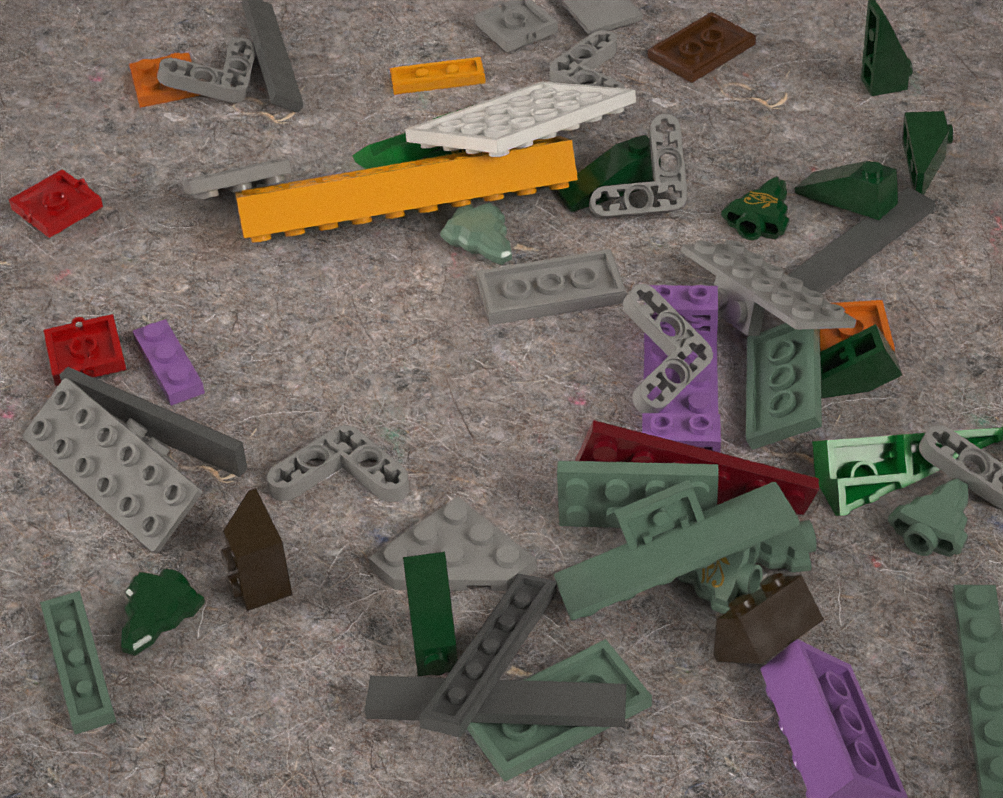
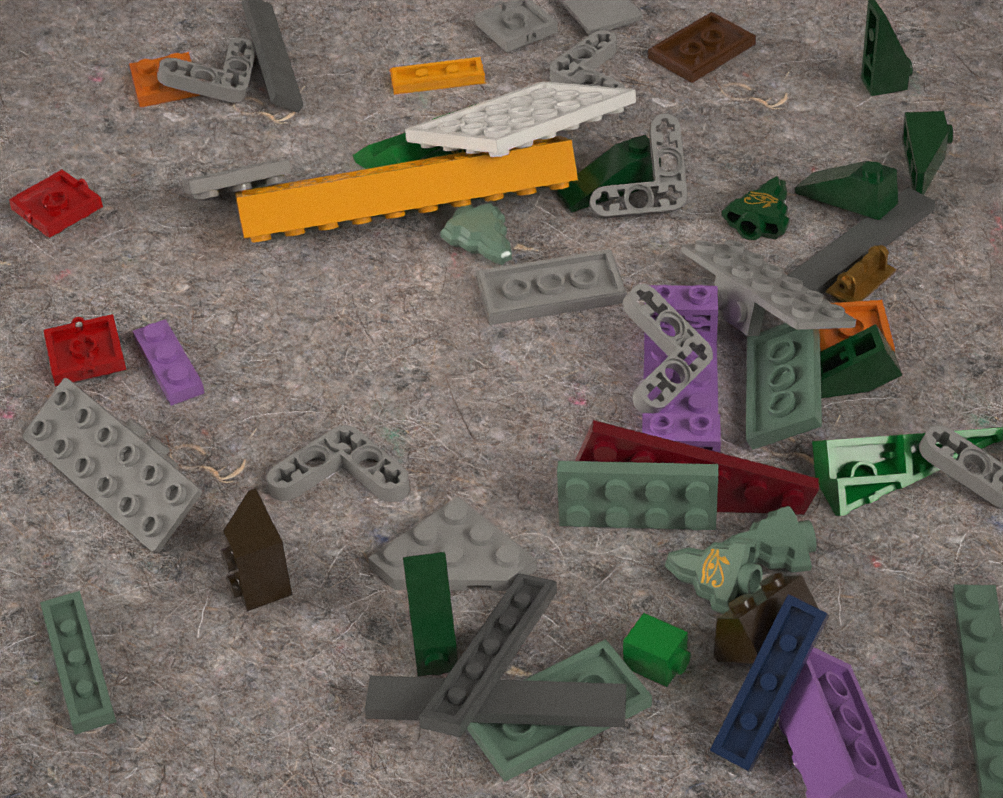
dark grey tile [59,367,248,477] -> none
dark green rock [121,569,205,656] -> none
sand green bracket [554,480,800,620] -> none
sand green rock [888,478,968,557] -> none
none -> green brick [623,613,691,687]
none -> dark blue plate [710,594,830,772]
none -> pearl gold hinge [826,245,896,302]

